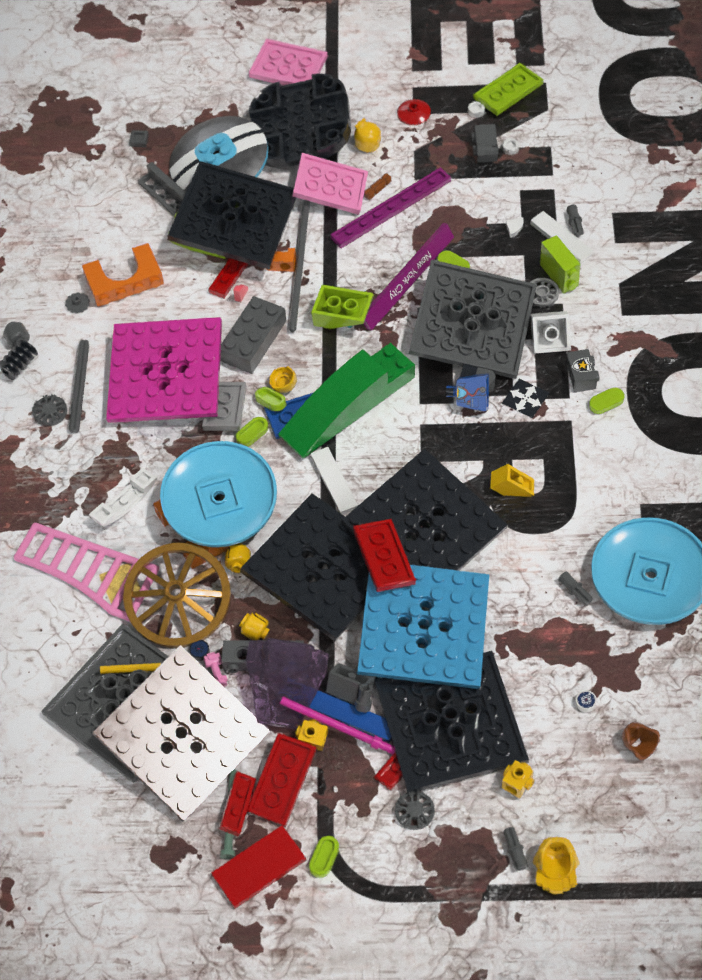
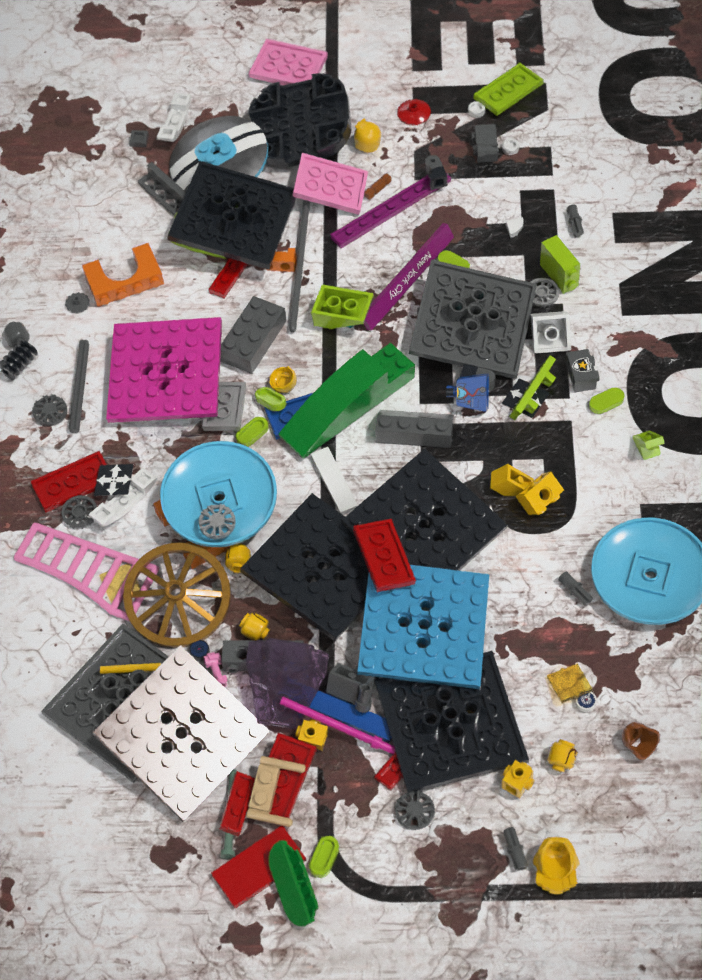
coral tile [233,284,248,302] -> none
white tile [530,211,593,264] -> none
none -> red tile [30,451,107,513]
none -> dark grey wheel [61,495,97,529]
none -> black sticker [94,464,134,496]
none -> white slope [157,93,191,142]
none -> light grey wheel [199,504,236,539]
none -> tan plate [247,756,306,827]
none -> green brick [269,840,318,926]
none -> dark grey slope [375,410,454,448]
none -> black leg [425,155,447,190]
none -> lime hinge [509,355,556,420]
none -> yellow brick [516,472,564,515]
none -> clear yellow piece [547,663,593,703]
none -> yellow head [547,739,578,772]
none -> lime slope [632,430,665,460]

